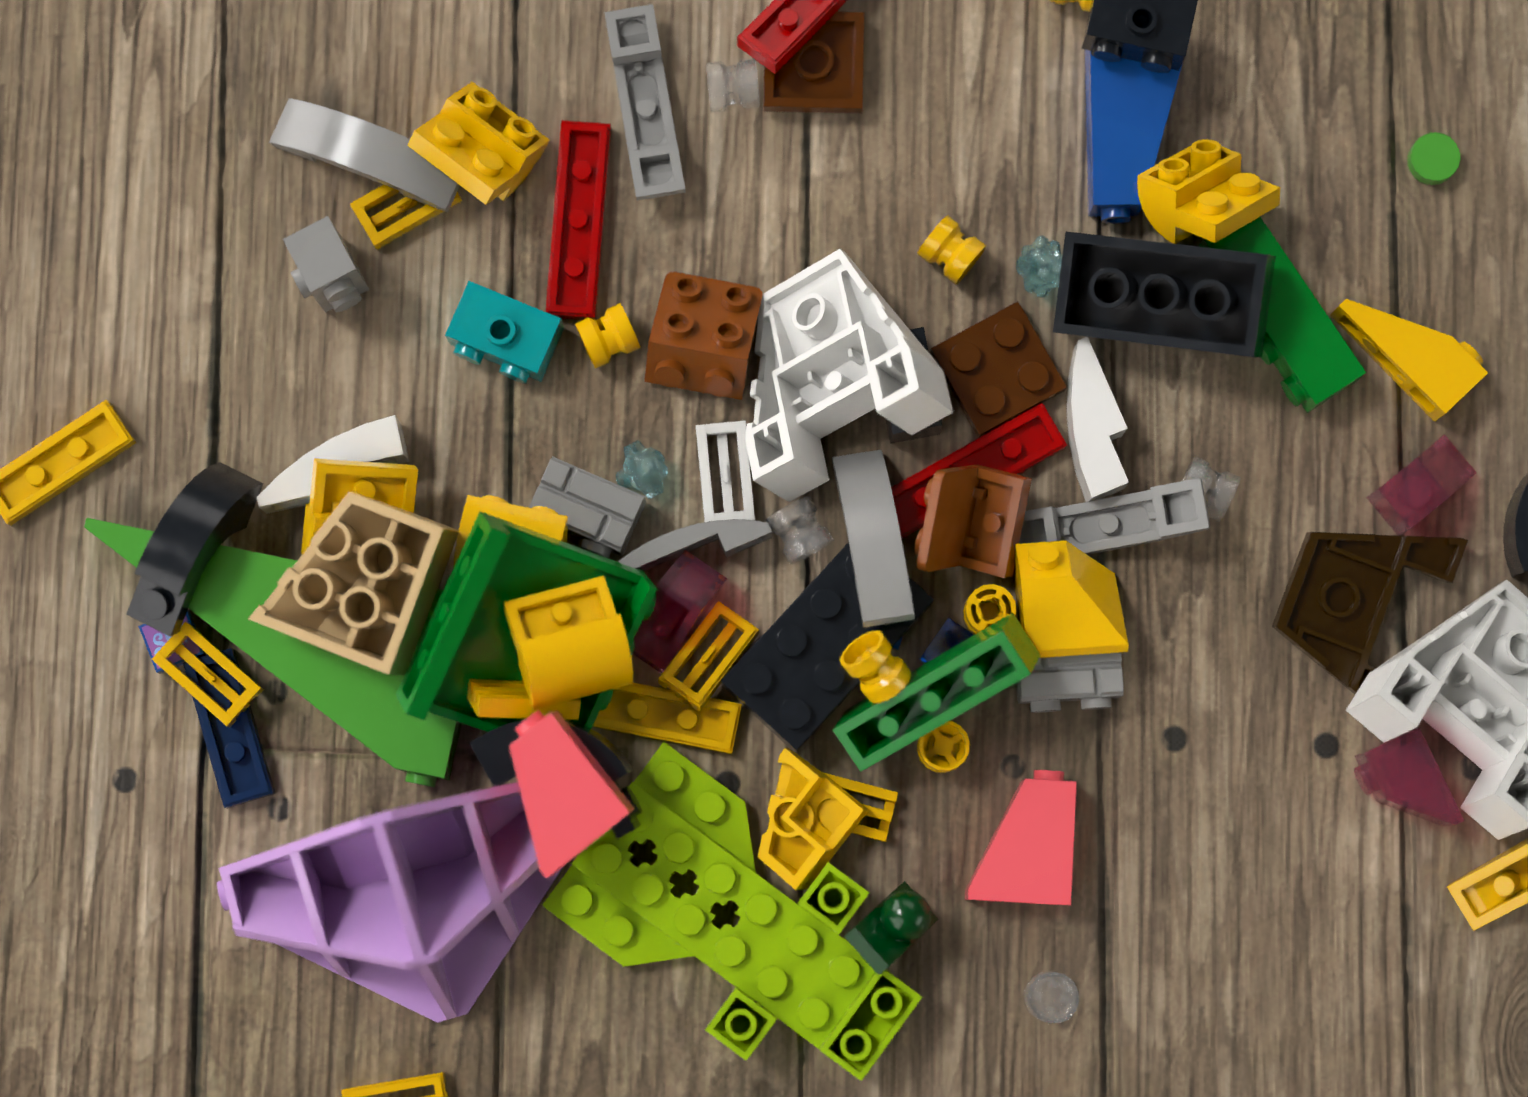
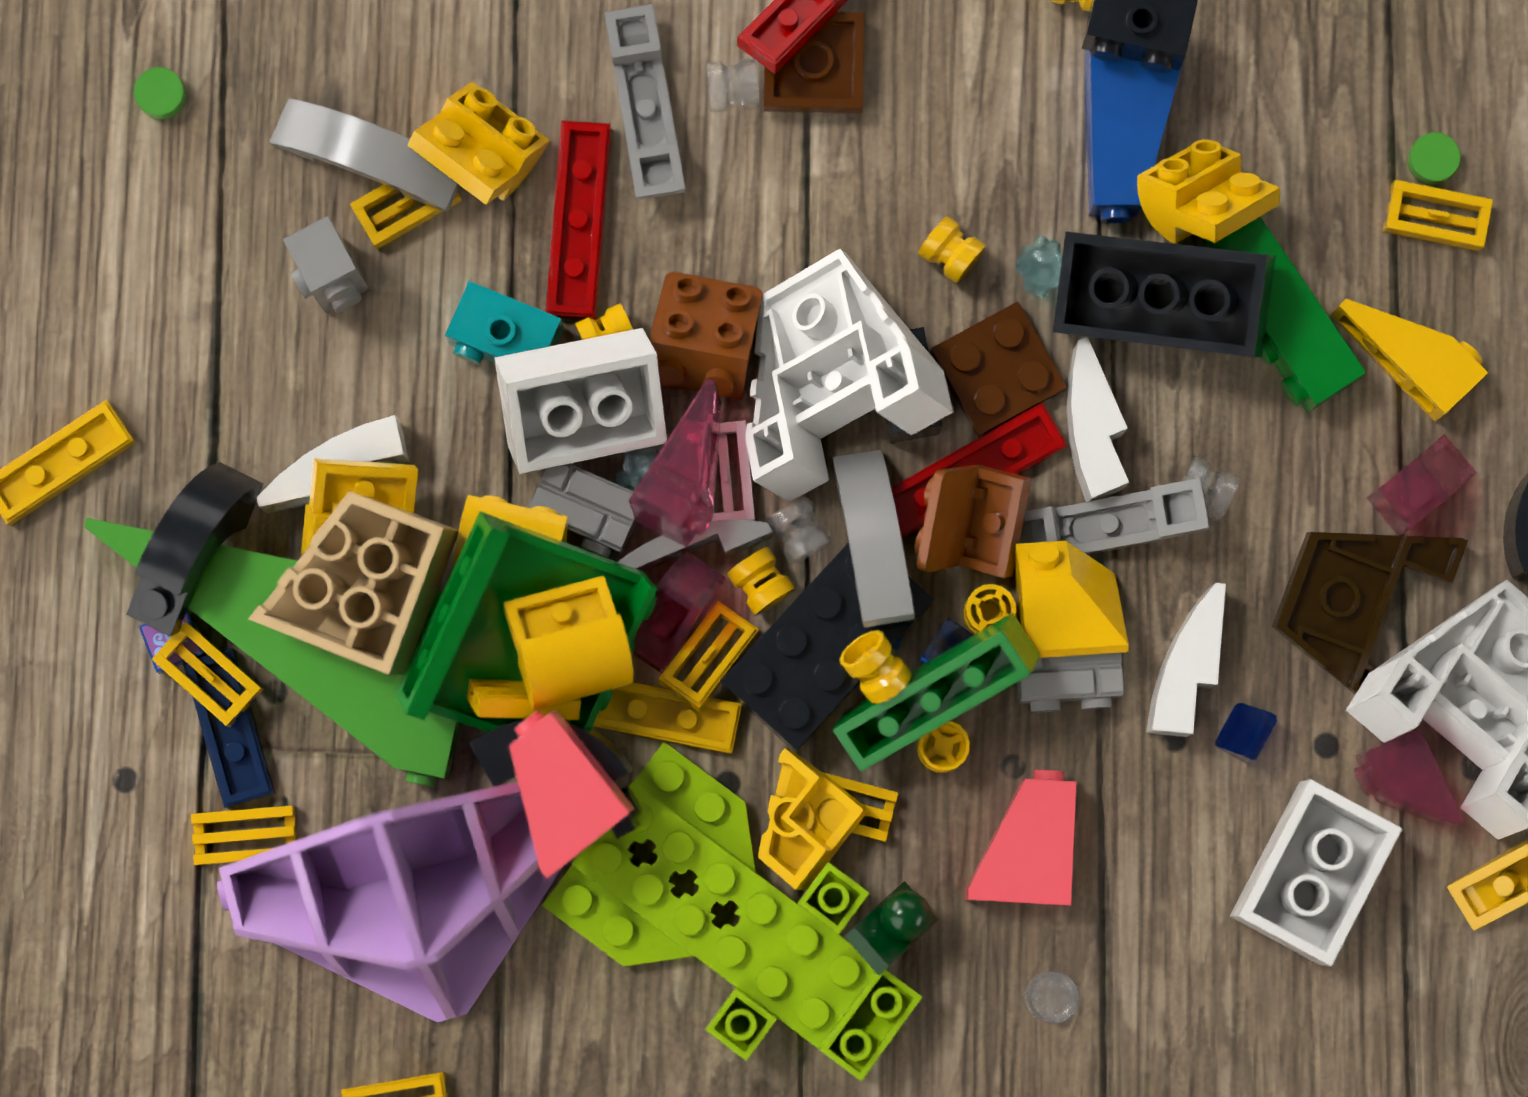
none -> bright green tile [134,67,186,120]
none -> yellow tile [191,806,297,865]
none -> white brick [494,328,667,474]
none -> clear pink slope [628,378,722,548]
none -> yellow wheel [727,546,796,616]
none -> white slope [1146,583,1226,737]
none -> clear blue slope [1215,703,1278,763]
none -> white brick [1230,779,1402,966]
none -> yellow tile [1382,180,1493,251]

